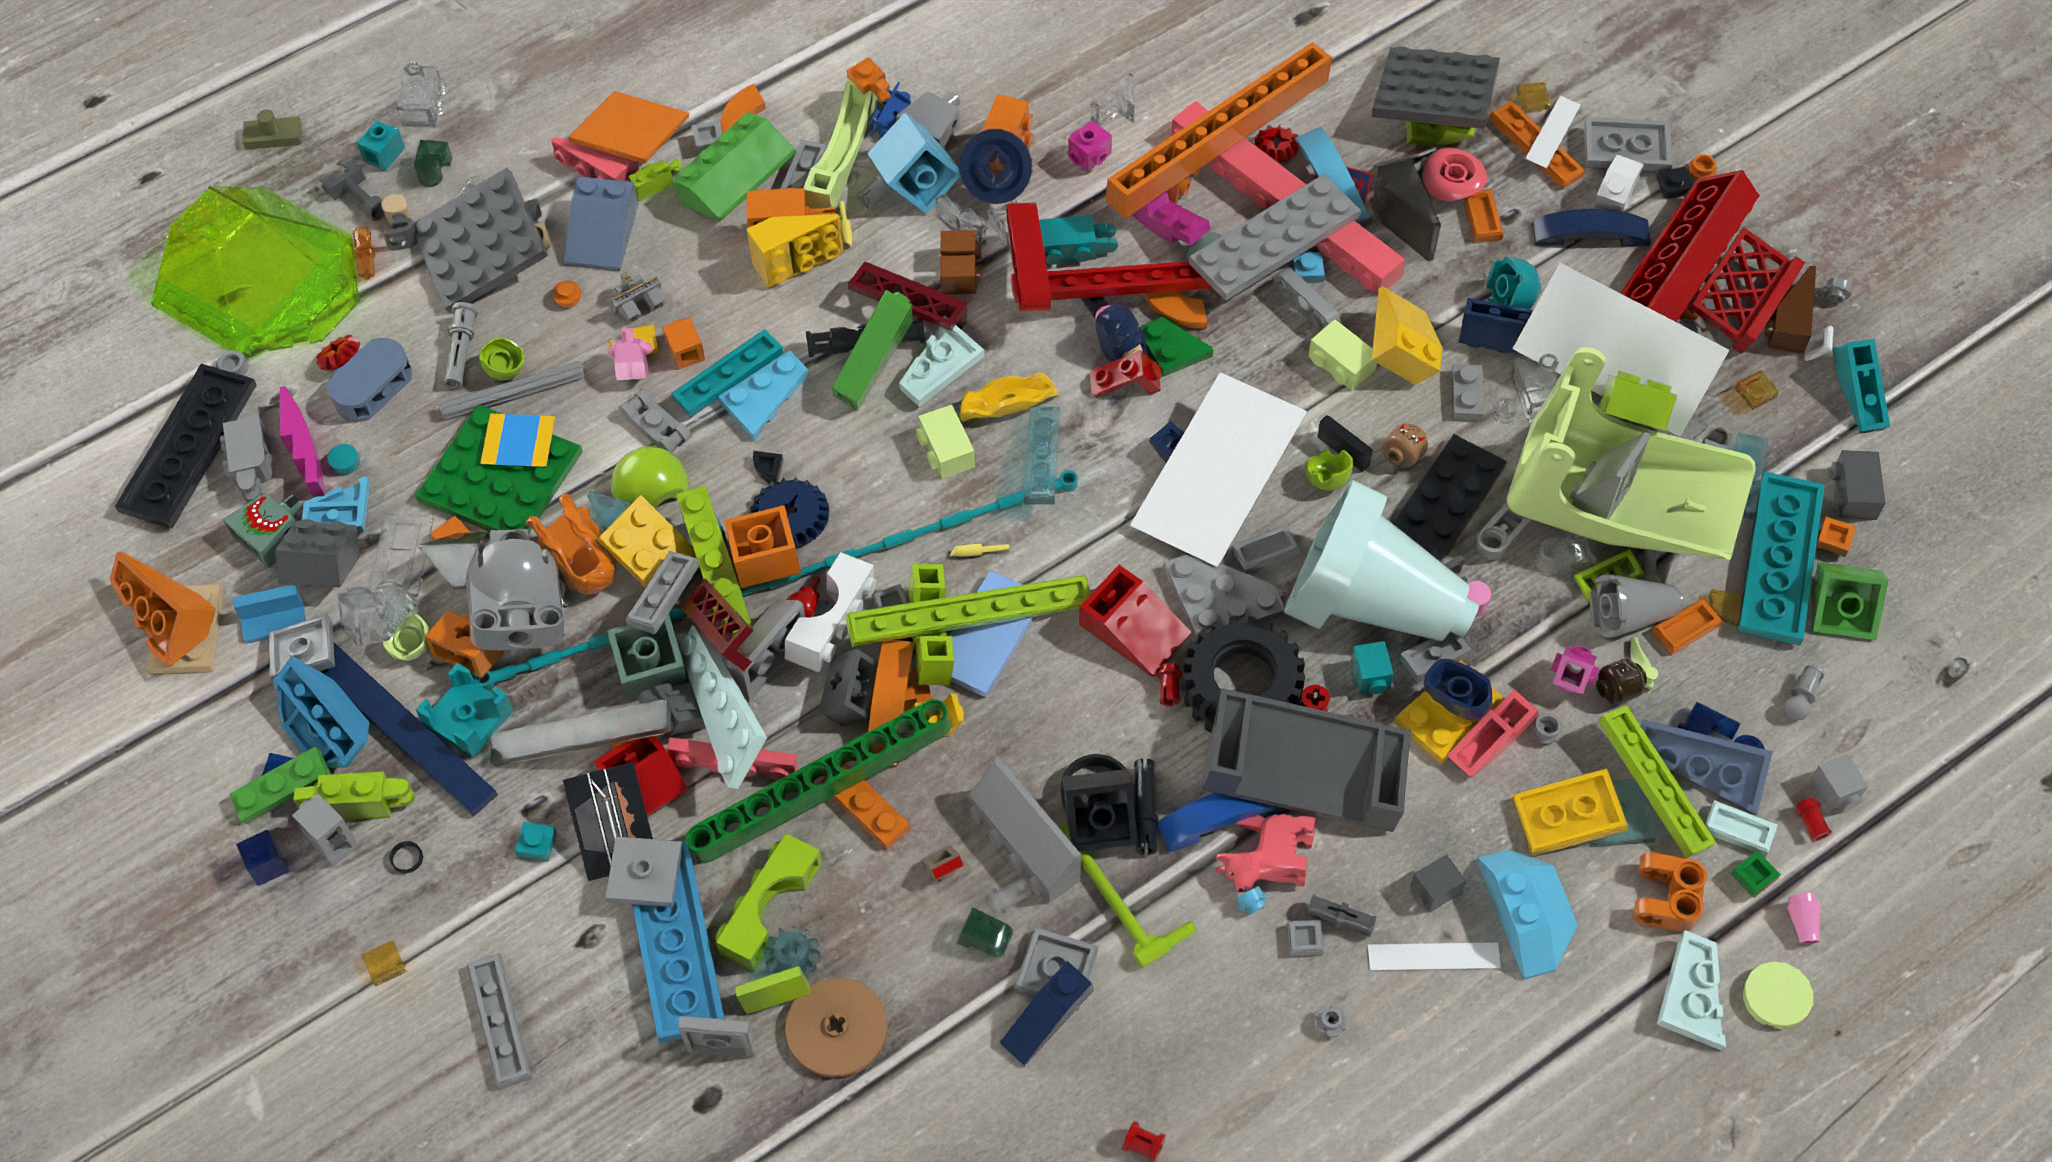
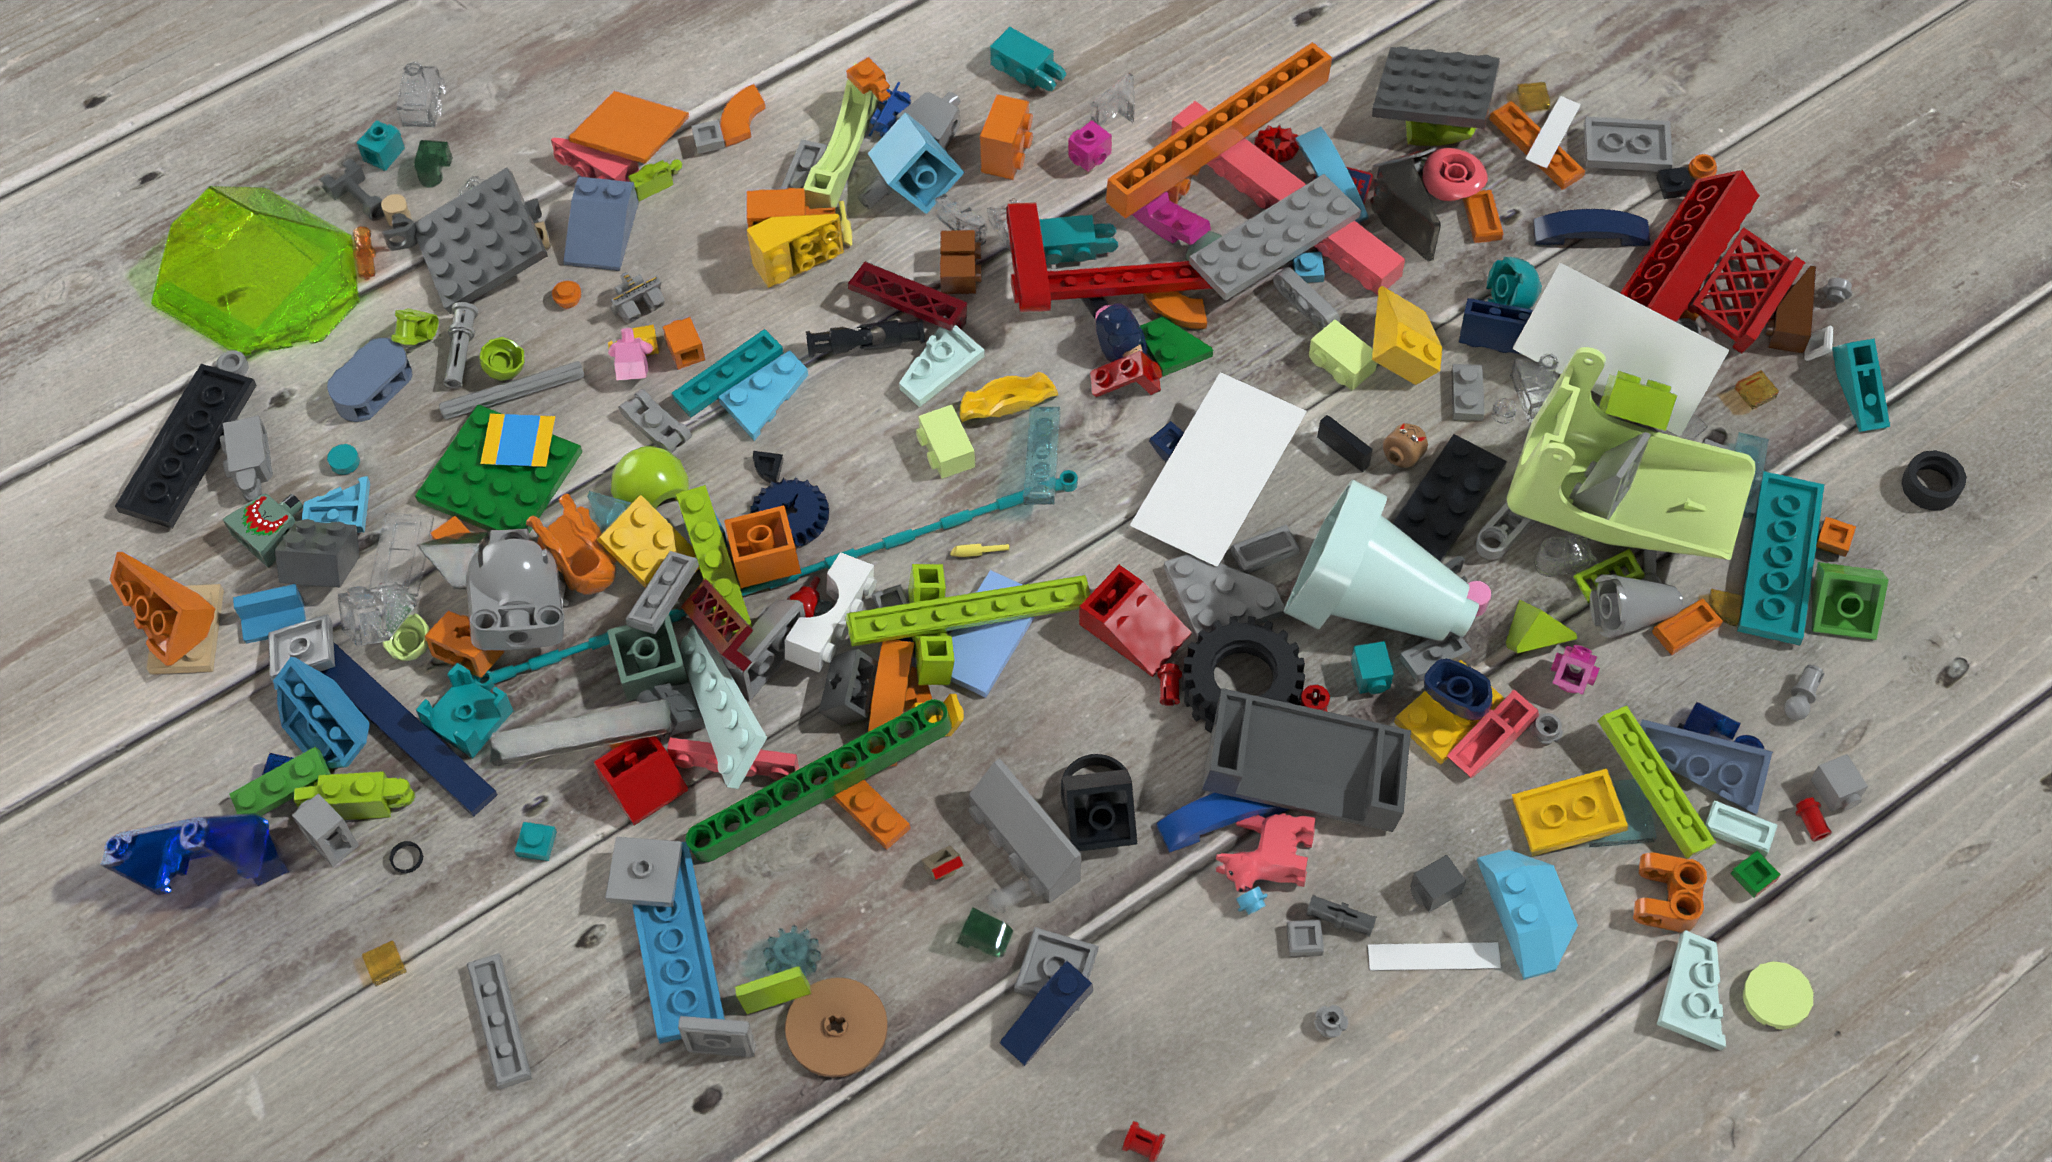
olive tile [242,109,302,150] -> none
dark pink slope [280,386,325,498] -> none
red gear [316,335,360,370] -> none
black sticker [563,762,653,881] -> none
bright green slope [671,112,796,222] -> none
lime arch [716,833,822,972] -> none
bright green slope [832,290,912,410] -> none
dark blue gear [959,129,1033,204] -> none
lime bar [1058,822,1197,969] -> none
black pin [1134,759,1159,855] -> none
lime hair [1305,449,1353,491] -> none
white slope [1595,155,1644,212] -> none
dark brown head [1596,659,1647,705] -> none
yellowish green bar [1630,637,1658,691] -> none
bright pink cone [1786,893,1821,945] -> none
dark grey brick [1831,450,1886,520] -> none
none -> clear blue windscreen [101,813,269,895]
none -> lime piece [391,308,439,345]
none -> teal hinge [990,26,1067,91]
none -> lime slope [1506,599,1577,653]
none -> black tyre [1901,450,1967,511]

